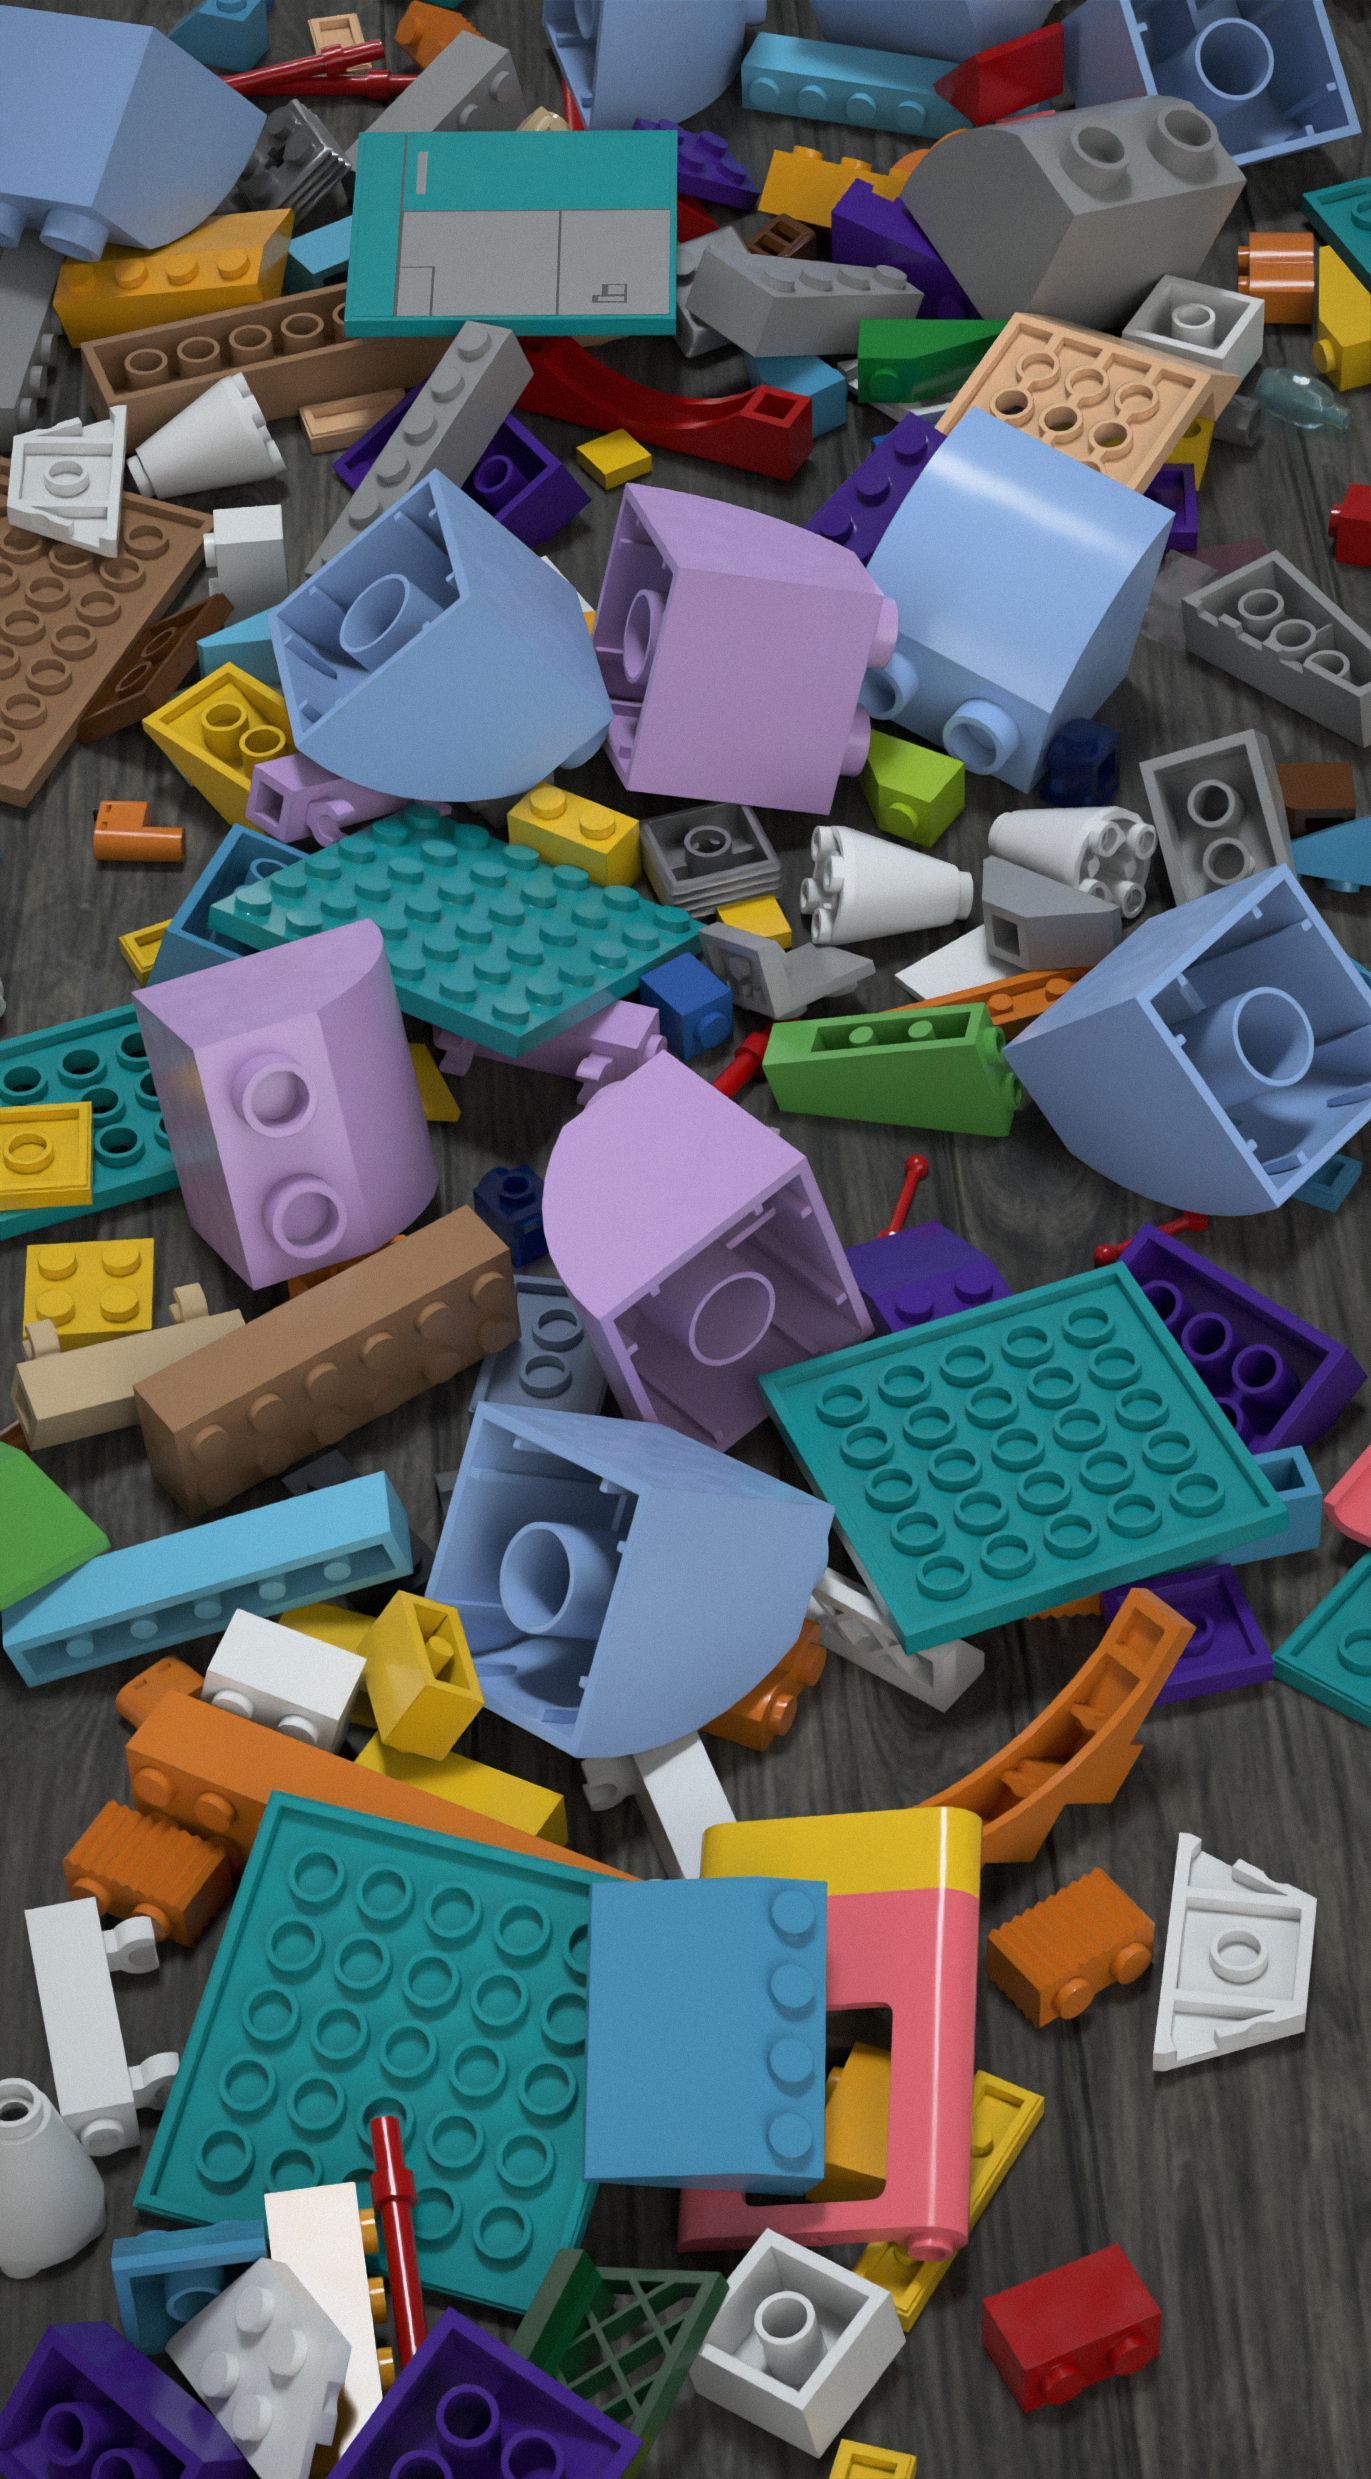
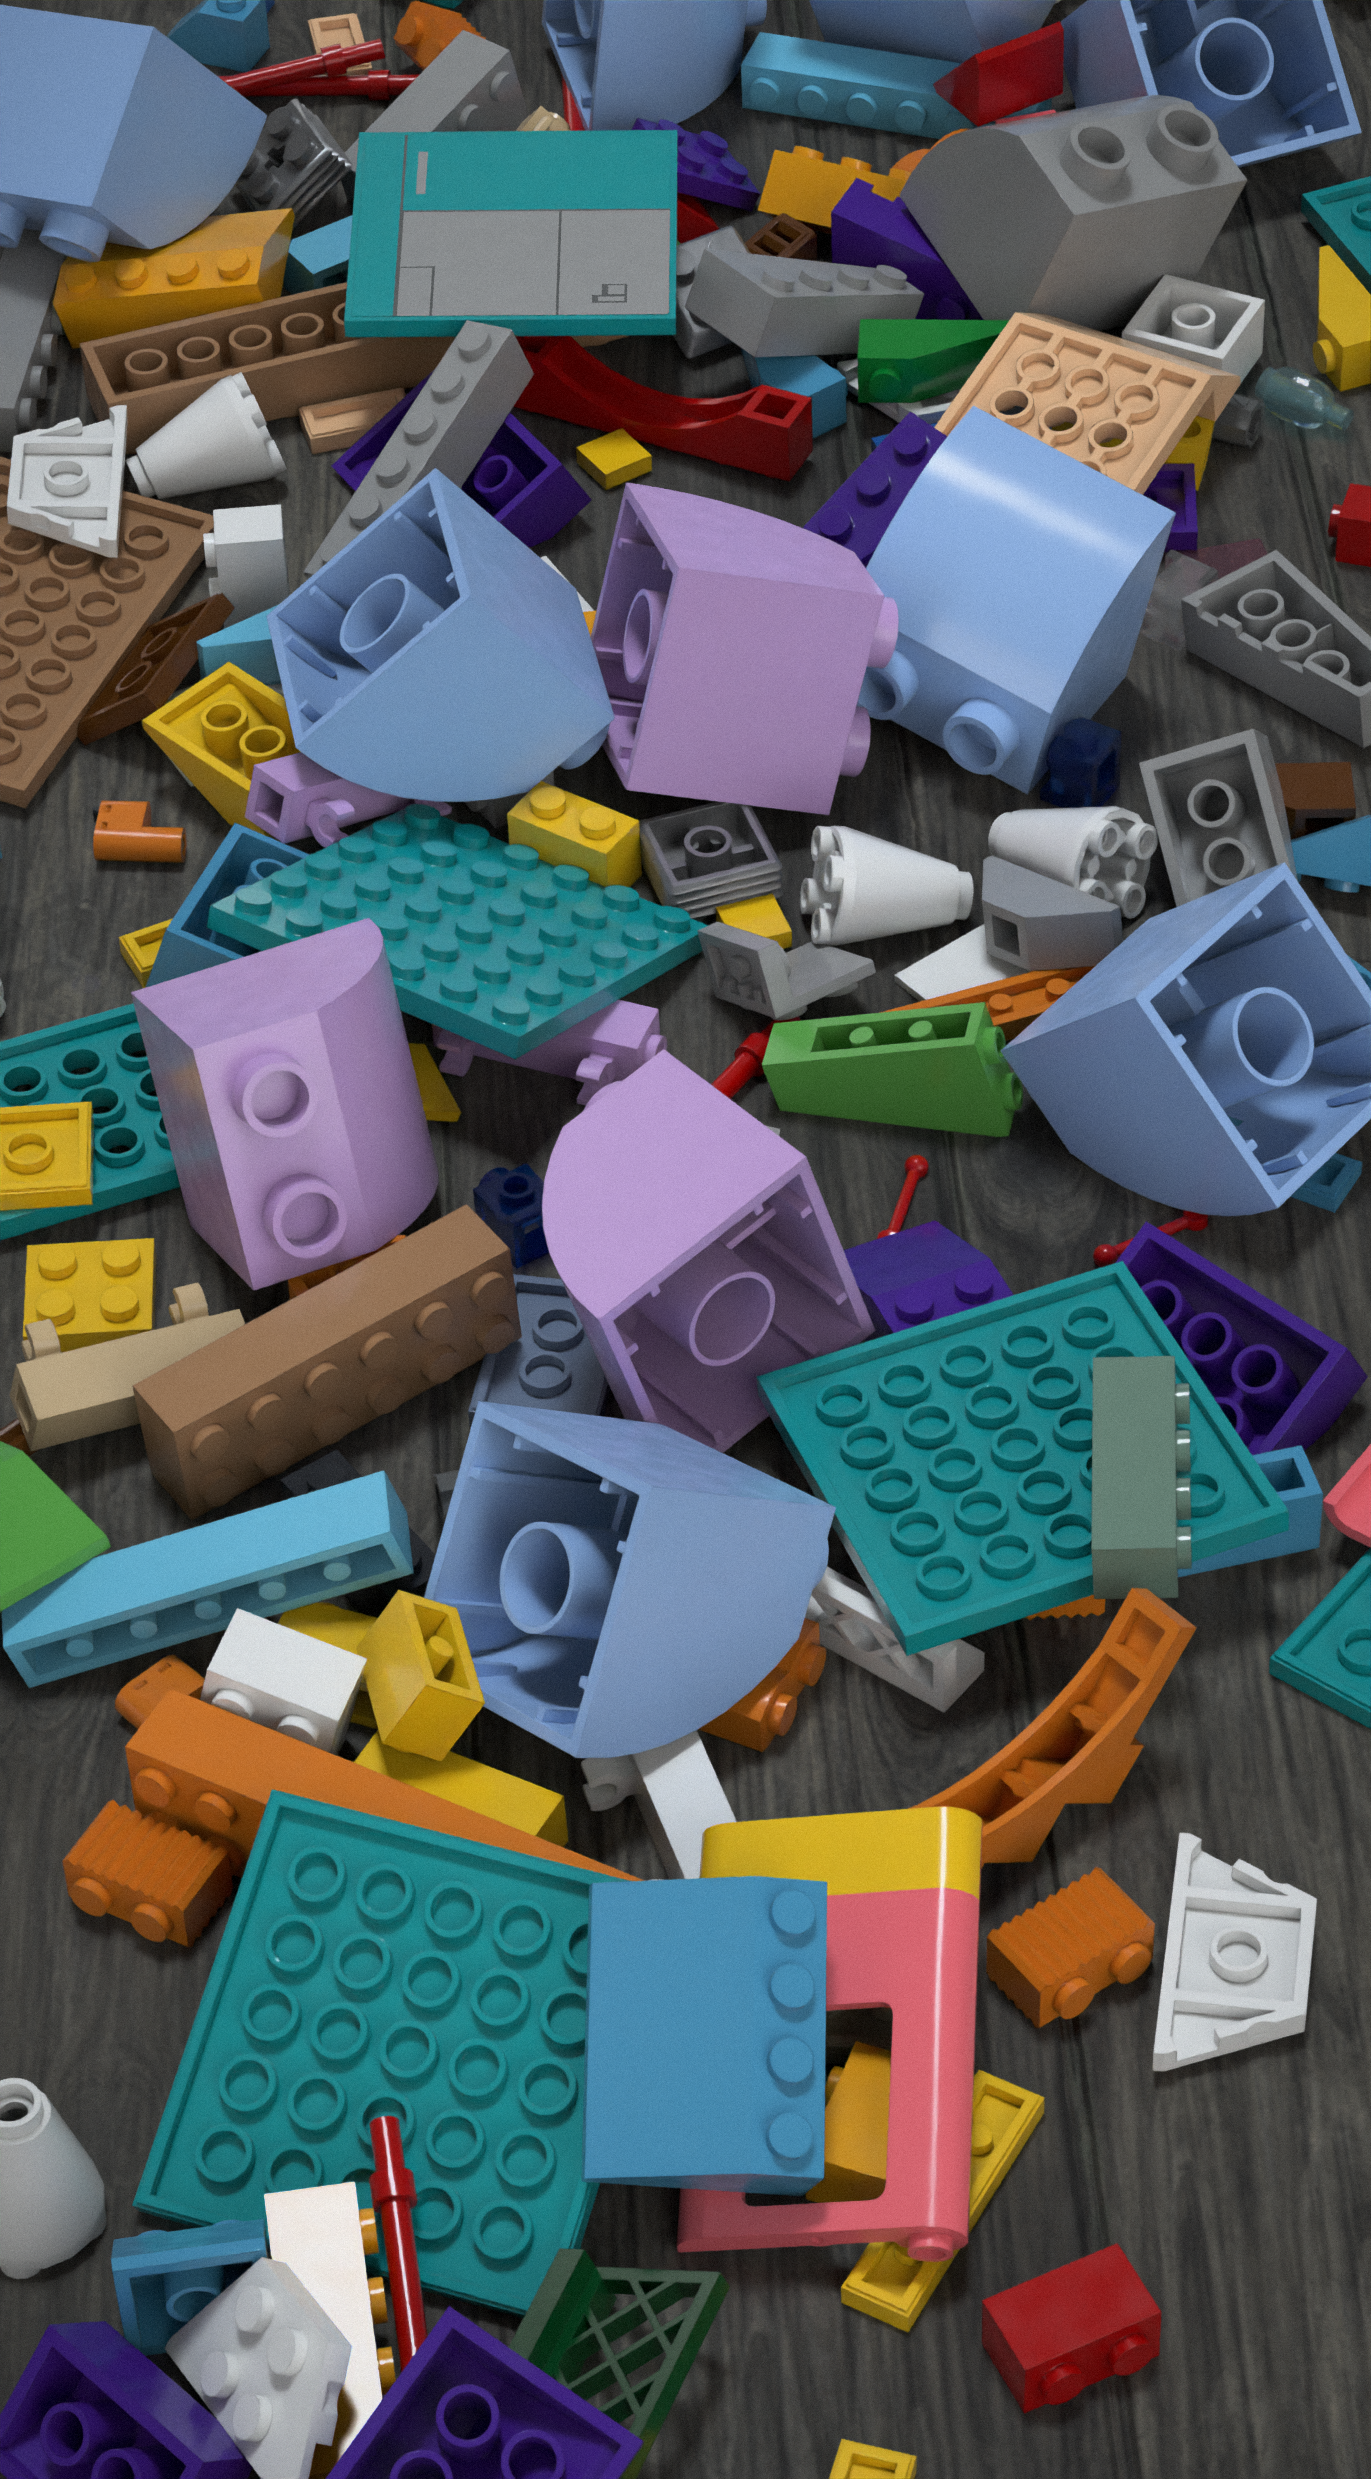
white brick [24,1897,180,2156] -> none
blue brick [639,952,734,1061] -> none
white brick [689,2228,906,2459] -> none
lime slope [857,729,965,848] -> none
dark purple plate [1099,1562,1274,1707] -> none
orange brick [1237,232,1314,324] -> none
none -> sand green brick [1092,1356,1192,1599]

